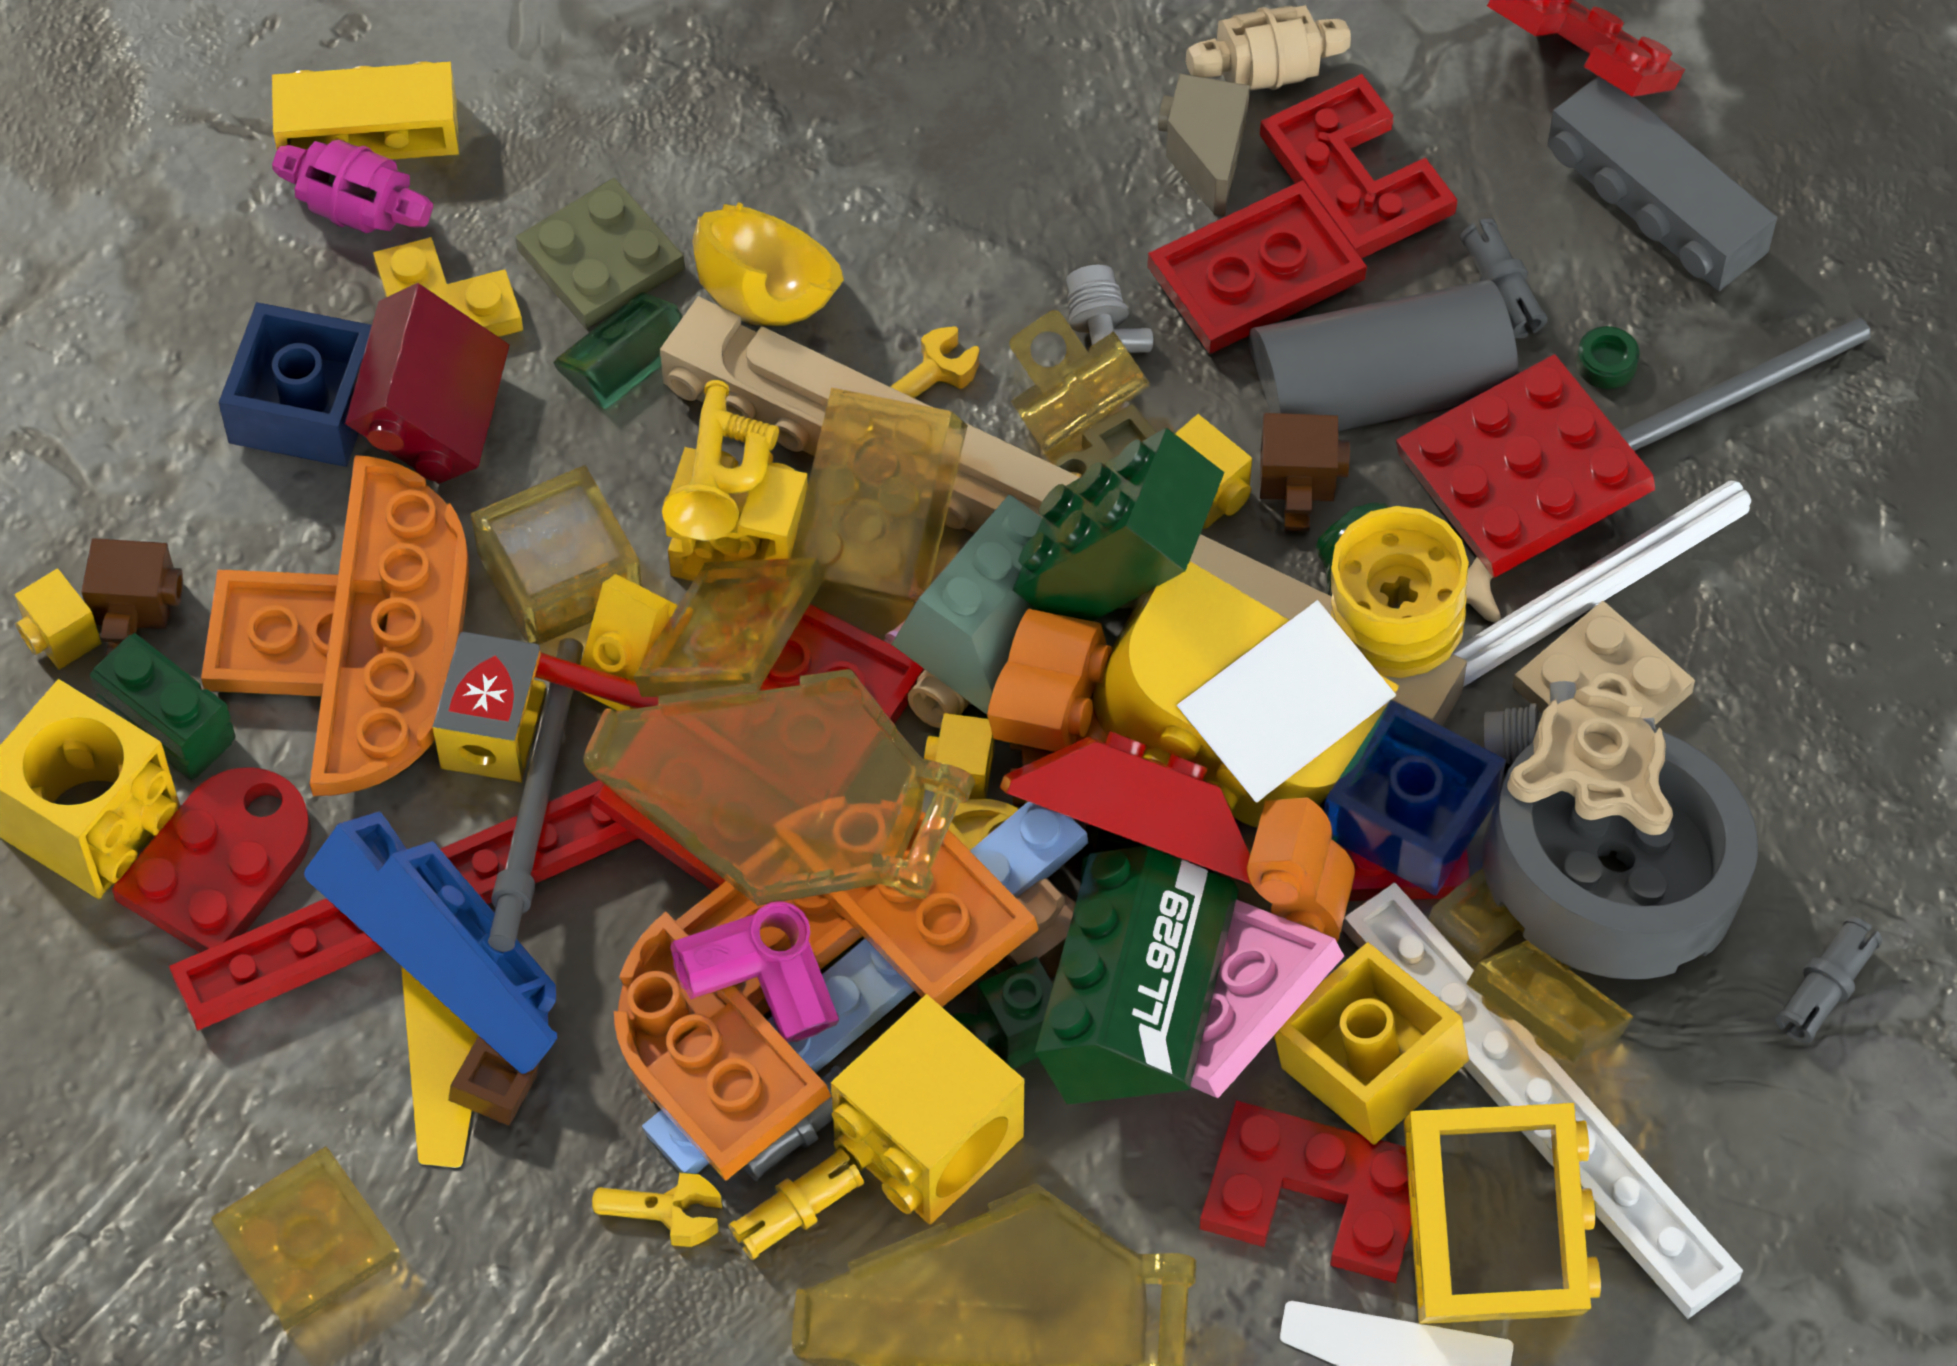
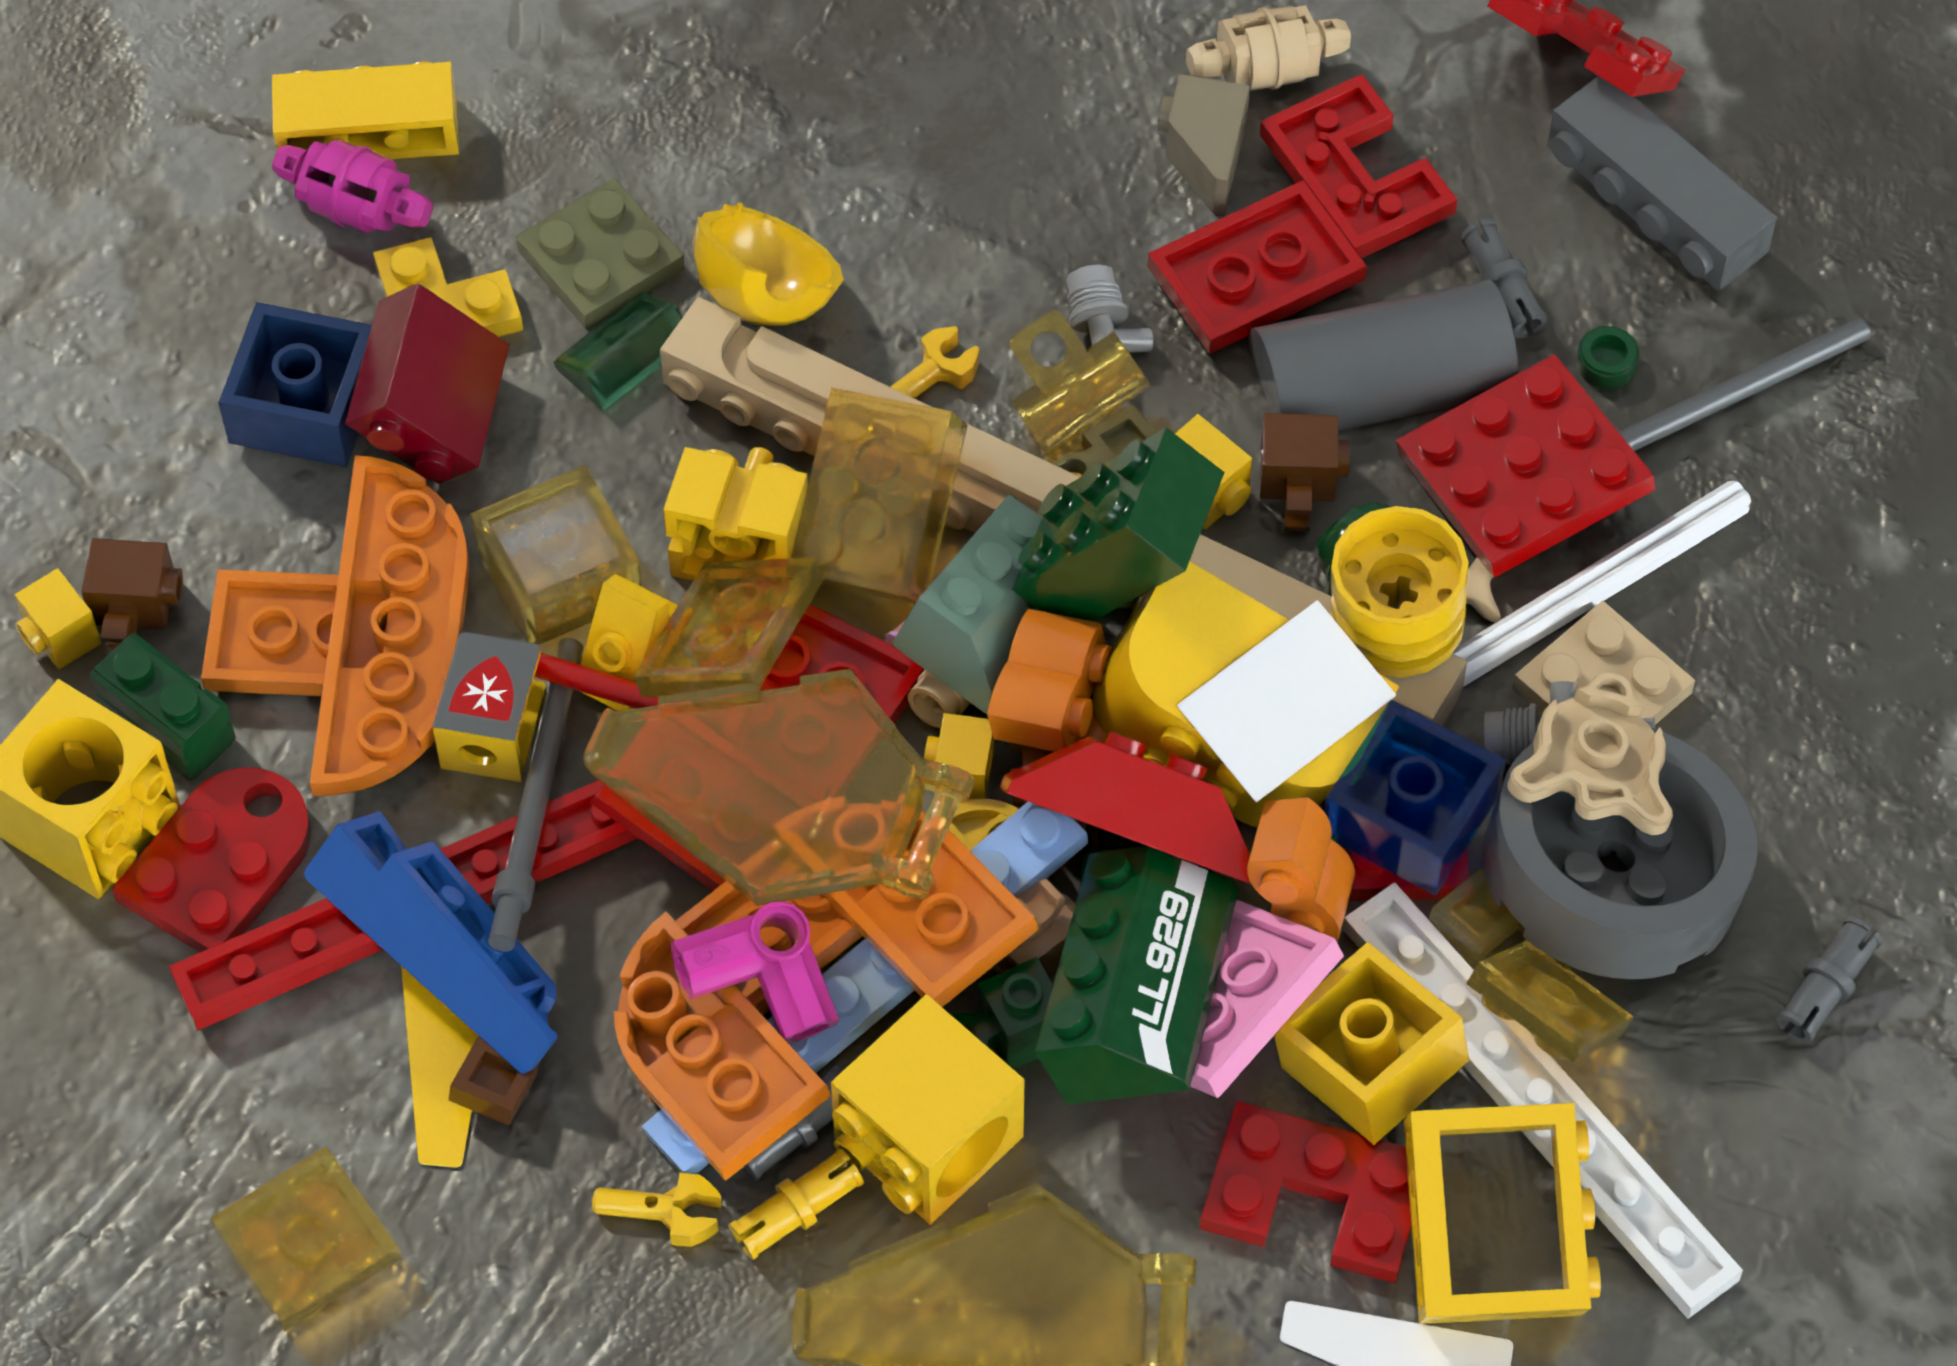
yellow piece [662,380,779,541] -> none

